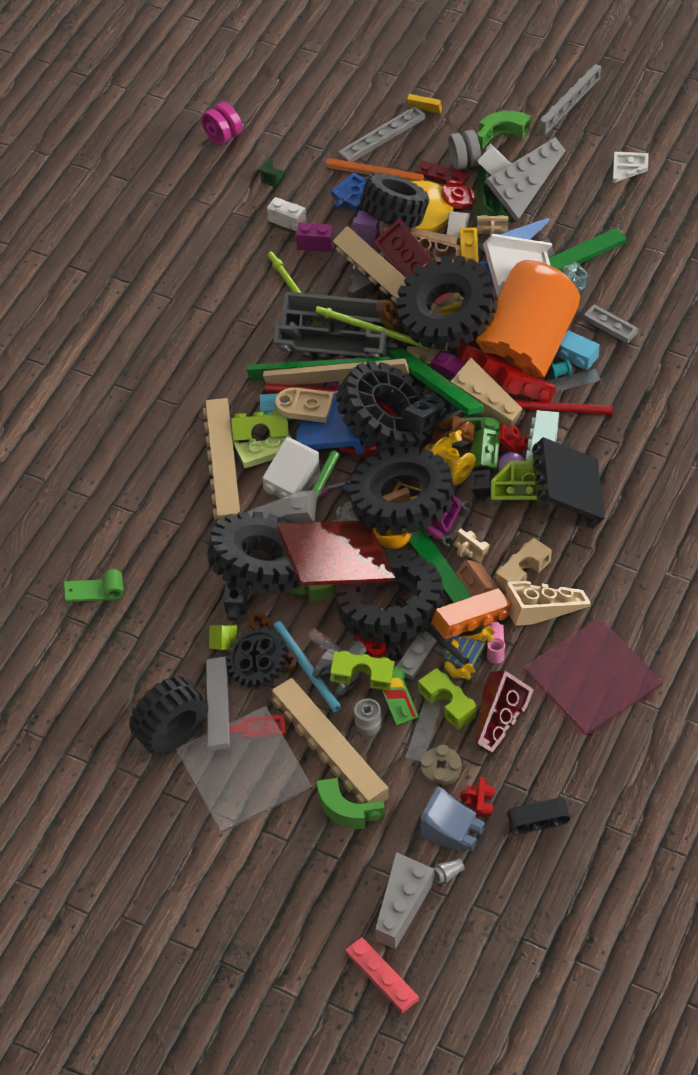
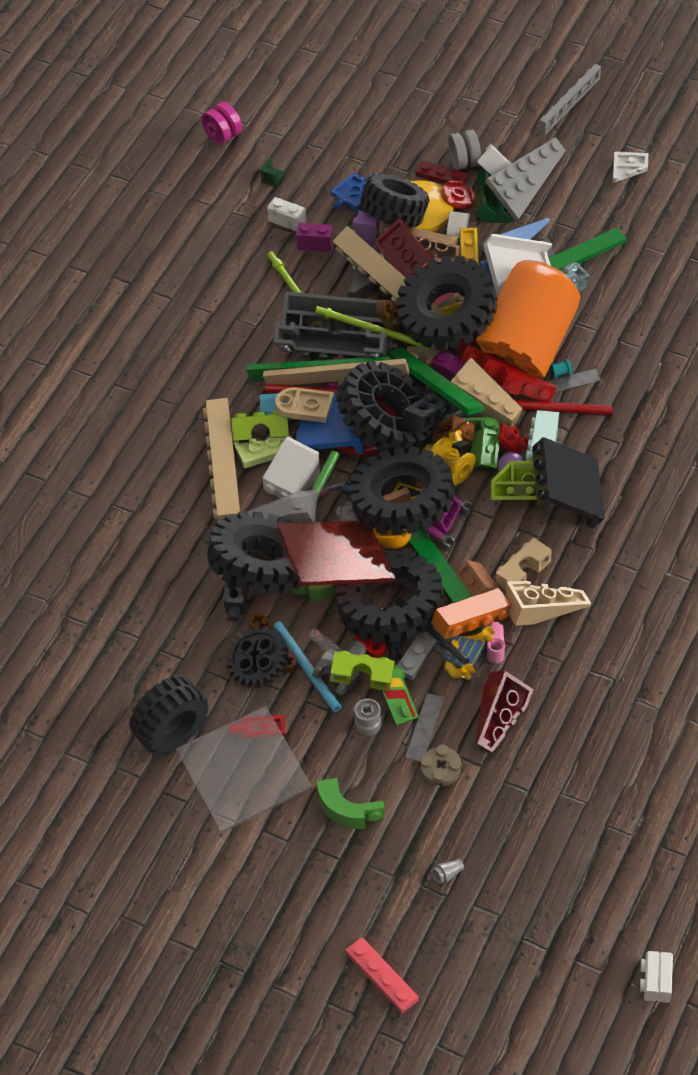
bright green door [64,569,124,602] -> none
light grey tile [206,656,230,751] -> none
lime panel [209,625,237,650] -> none
tan brick [272,678,389,804] -> none
orange axle [326,158,424,182] -> none
light grey tile [338,106,425,162] -> none
light grey wedge [376,852,435,949] -> none
yellow tile [407,94,442,114] -> none
lime arch [418,668,477,730] -> none
sand blue hips [421,787,485,852] -> none
tan hips [453,529,490,563] -> none
red hips [460,777,495,818] -> none
black brick [471,470,494,498] -> none
bright green arch [476,111,531,150] -> none
tan hips [477,215,508,234] -> none
black beam [507,798,571,834] -> none
clear pink piece [524,618,663,735] -> none
medium azure brick [556,330,600,370] -> none
light grey plate [583,305,638,344] -> none
none -> white brick [640,951,673,1003]

